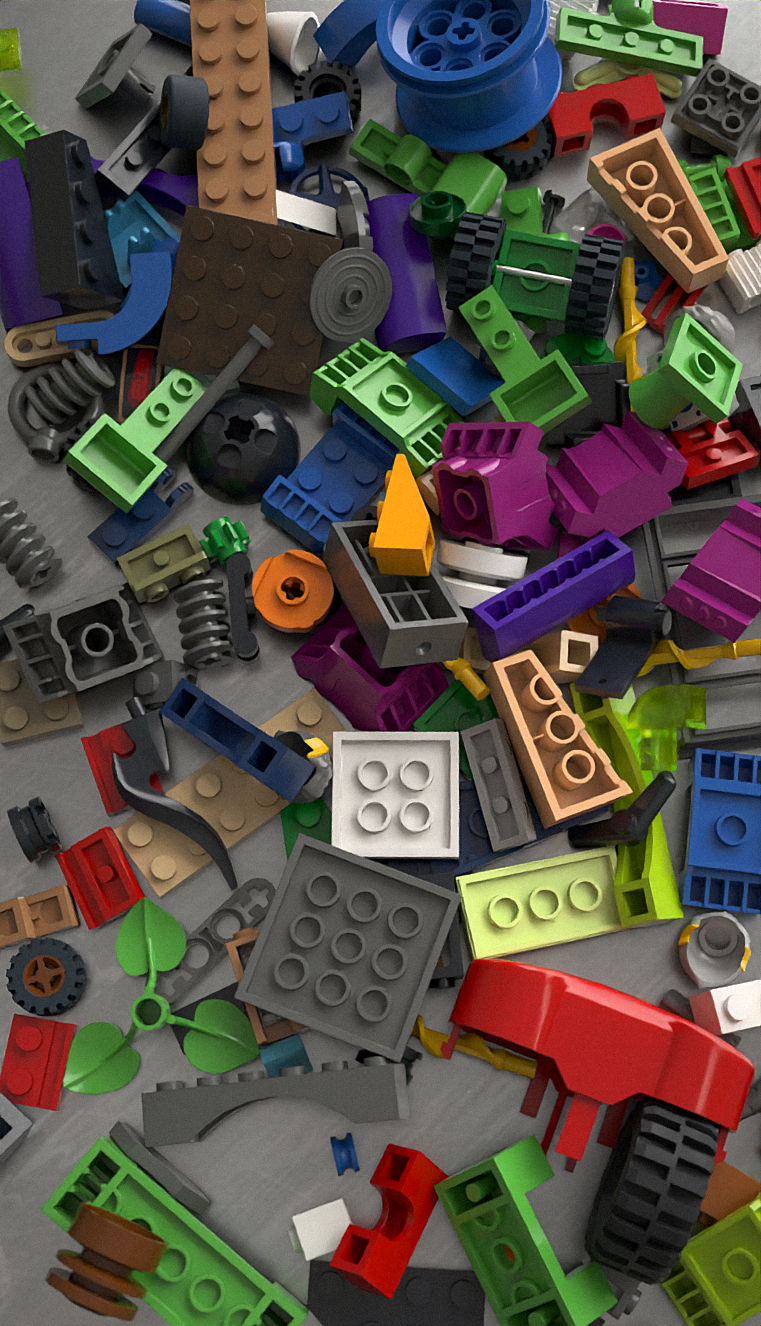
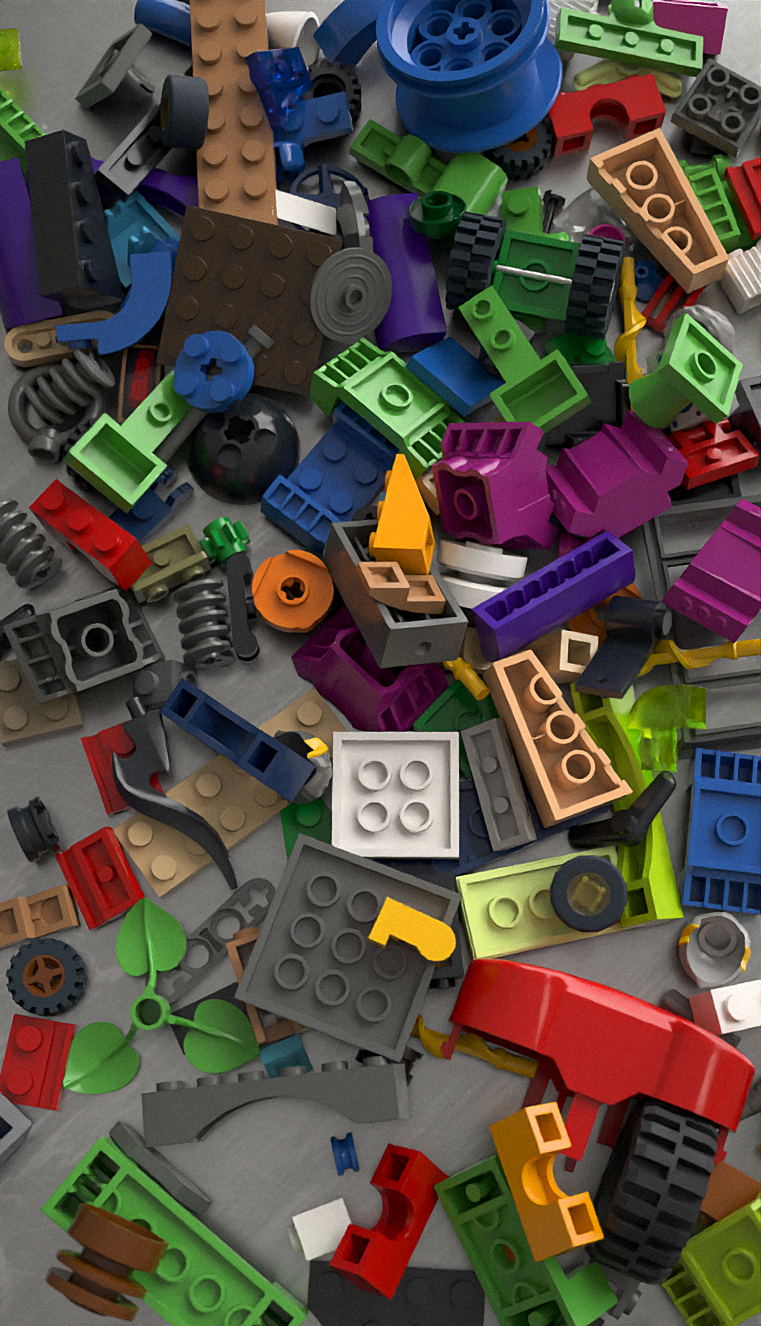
none -> red arch [28,479,153,592]
none -> blue plate [174,331,254,413]
none -> clear blue wing [245,47,312,130]
none -> medium nougat slope [356,562,446,614]
none -> yellow leg [368,897,456,964]
none -> light orange arch [489,1102,604,1263]
none -> black wheel [550,855,627,933]

